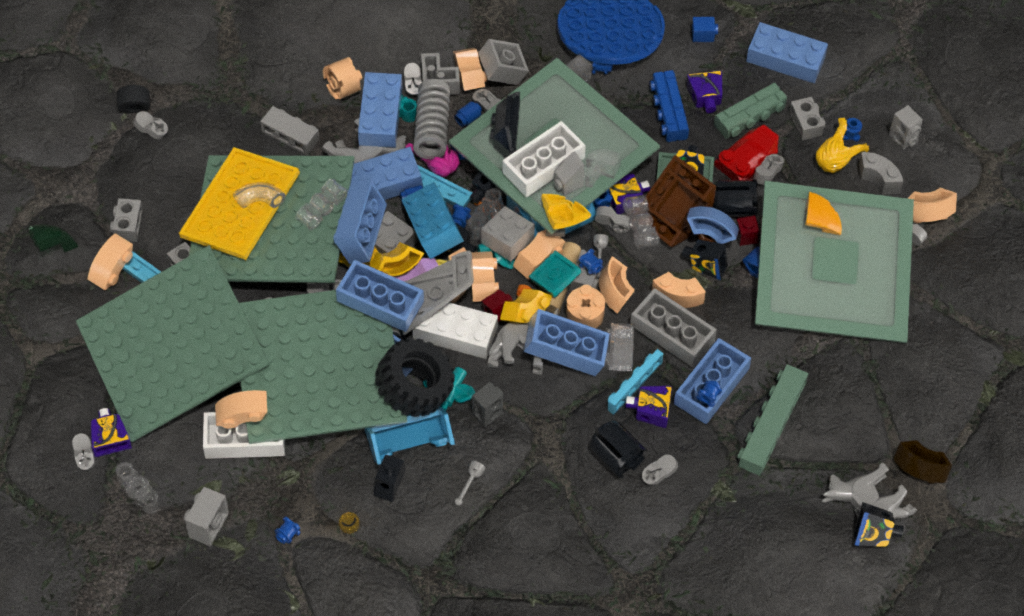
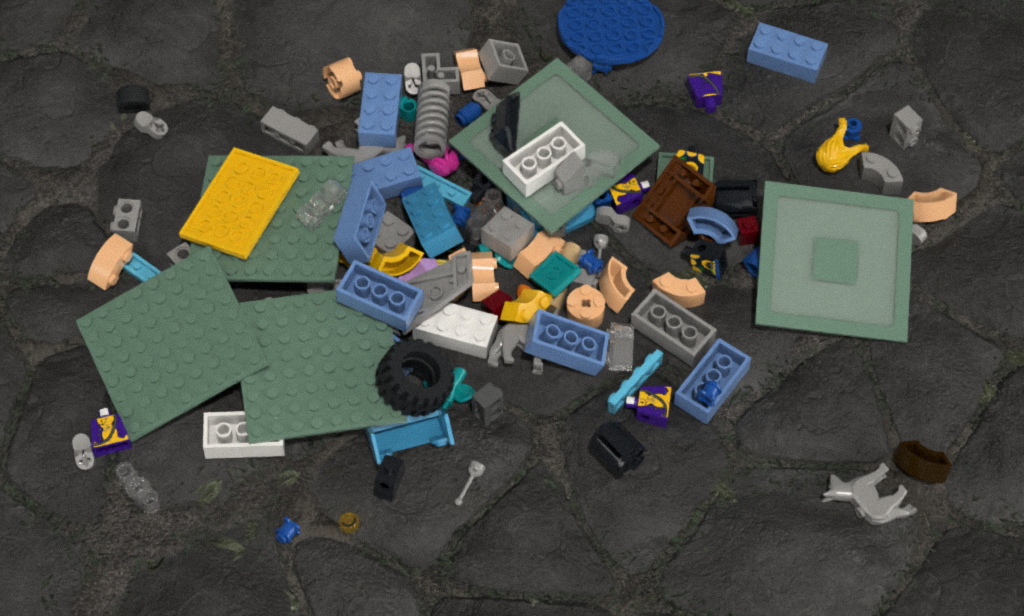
clear green brick [28,224,78,253] -> none
light grey brick [184,487,229,547] -> none
light nougat brick [215,390,267,429] -> none
clear cylinder [233,182,286,208] -> none
yellow brick [541,194,591,230] -> none
clear piece [623,195,659,249] -> none
light grey piece [642,455,678,486] -> none
blue brick [649,70,689,142] -> none
blue brick [692,17,718,42] -> none
sand green brick [714,83,787,139] -> none
red slope [714,125,779,180] -> none
sand green brick [737,364,809,476] -> none
light grey piece [753,154,784,185] -> none
light grey brick [789,97,826,141] -> none
light orange brick [805,192,842,235] -> none
black torso [853,502,904,547] -> none

